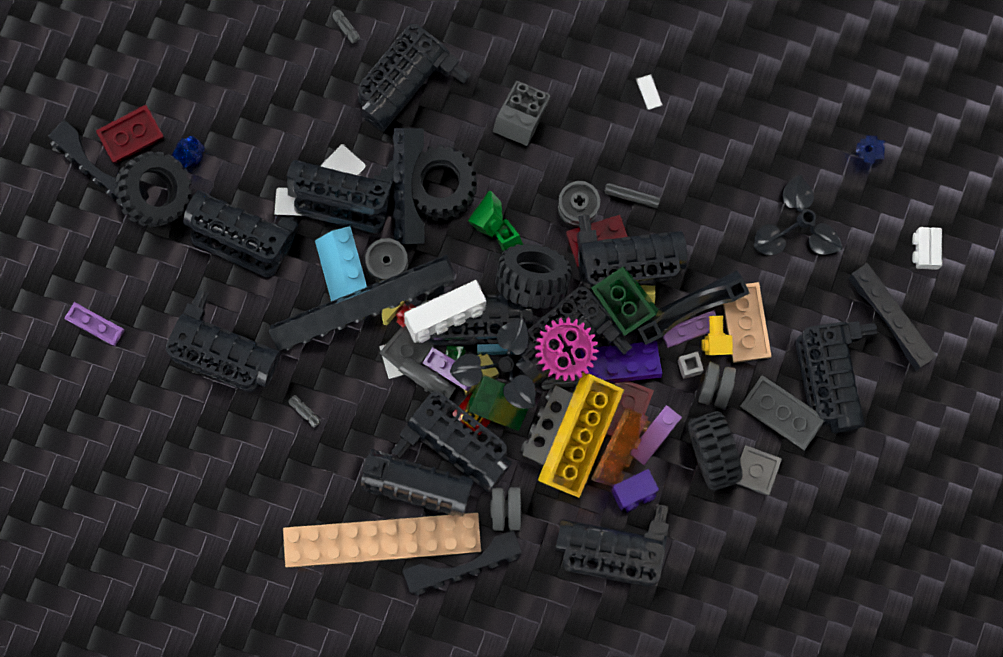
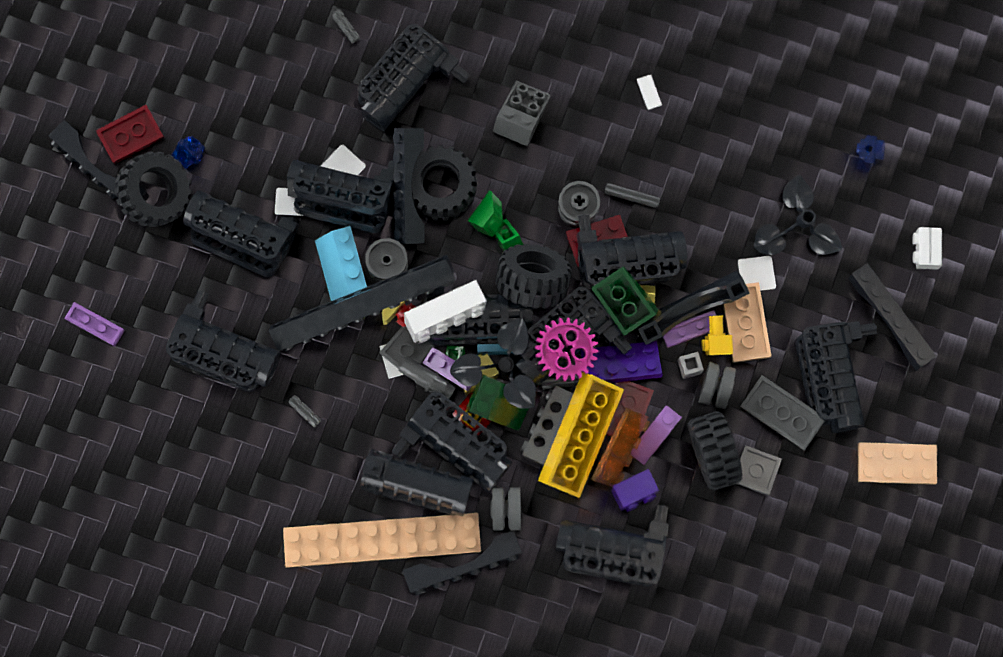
none -> white sticker [738,256,776,291]
none -> light nougat plate [858,443,937,484]

